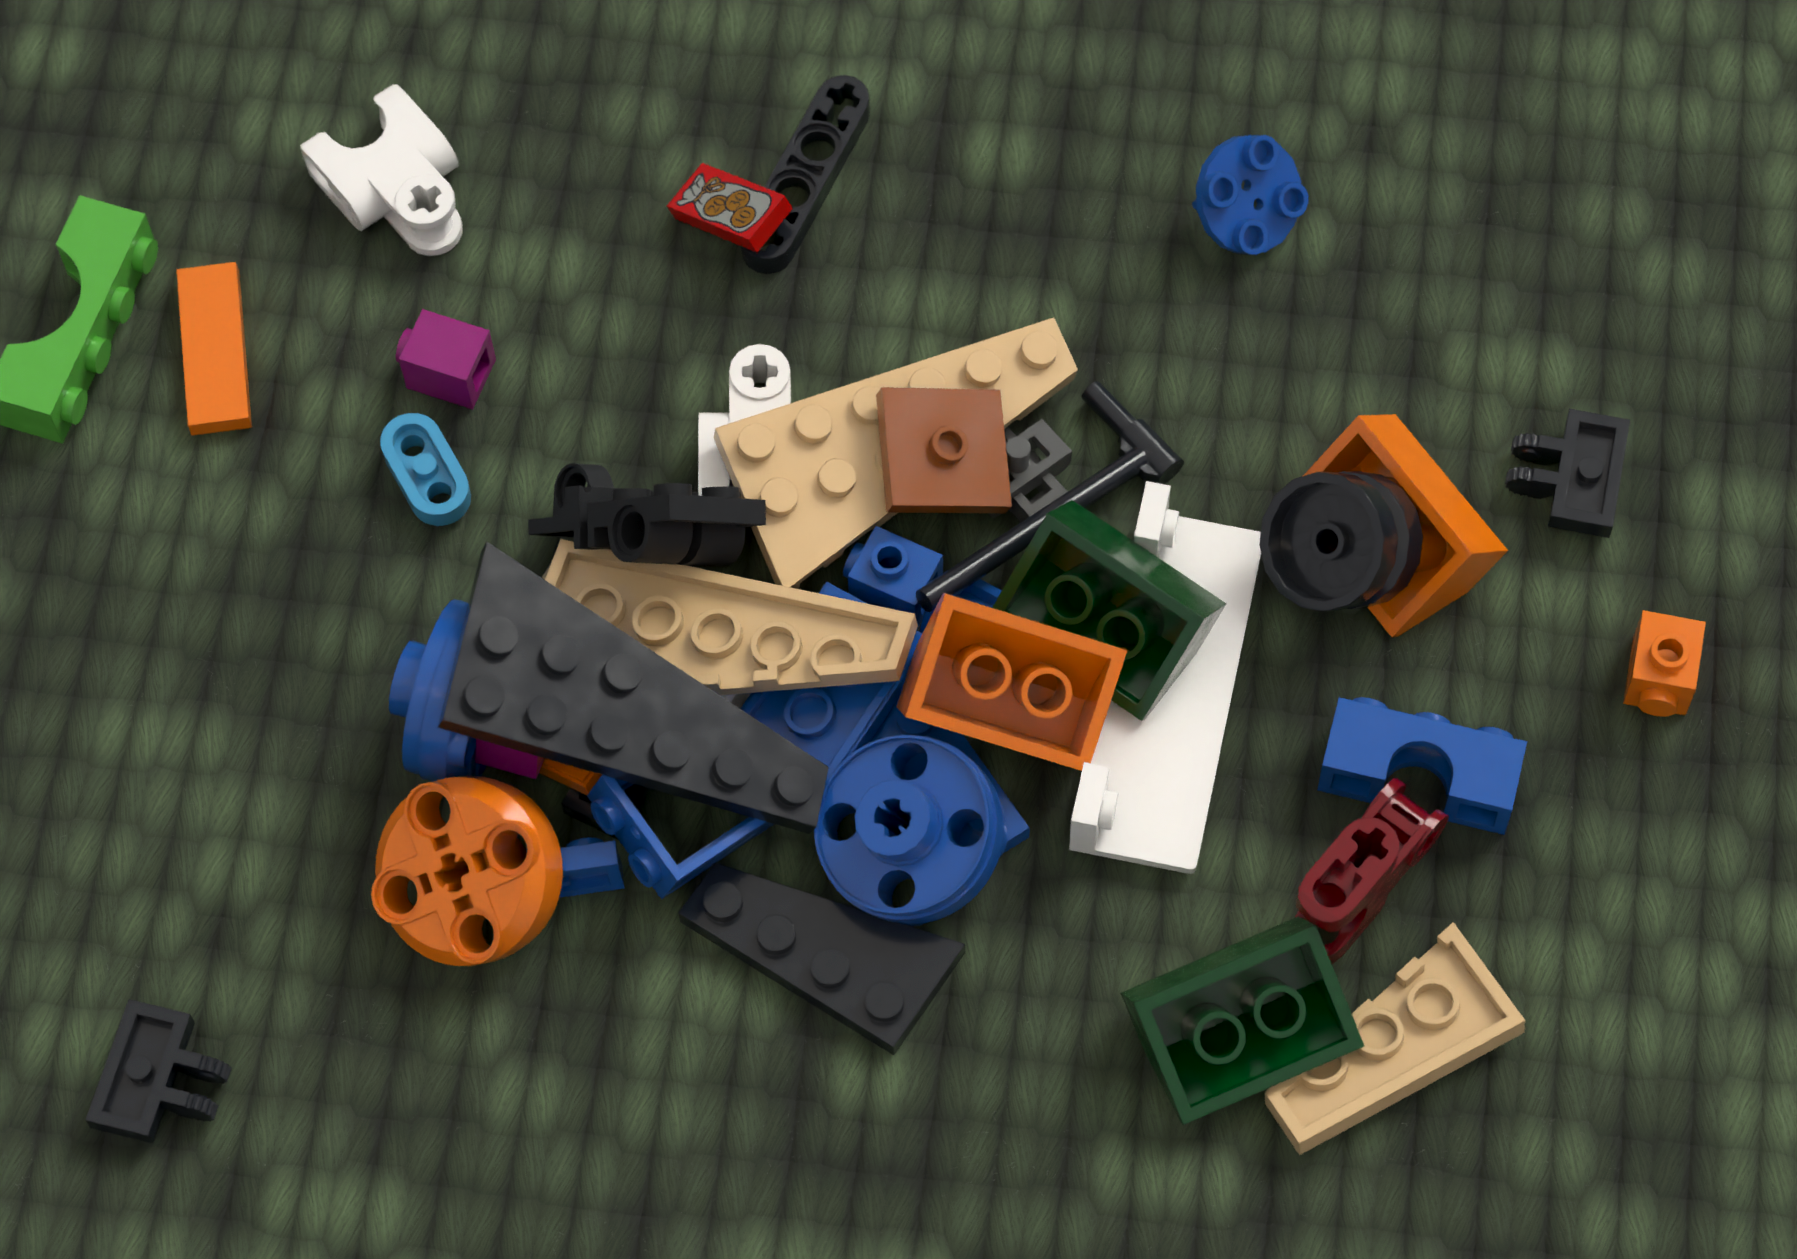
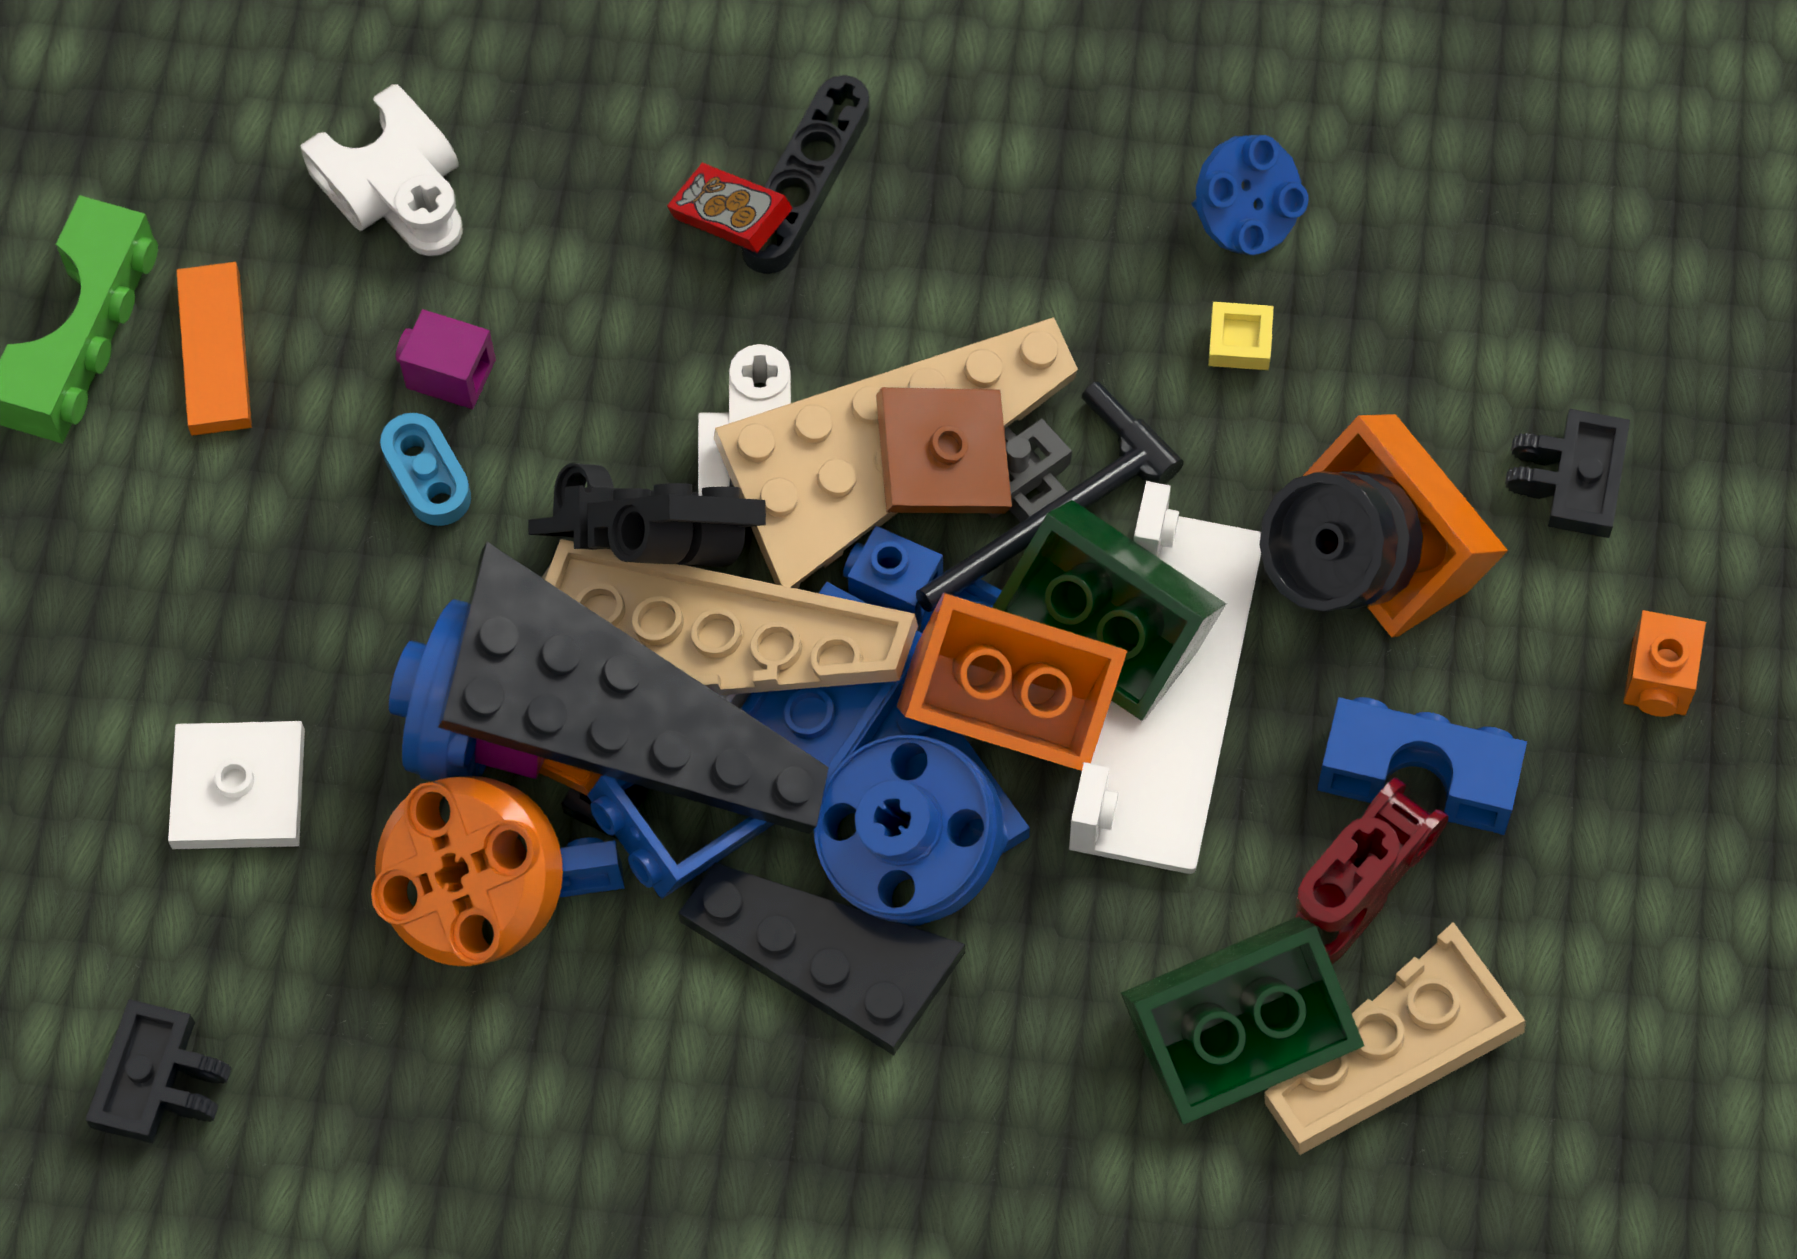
none -> white plate [168,721,305,849]
none -> light yellow plate [1208,302,1273,370]

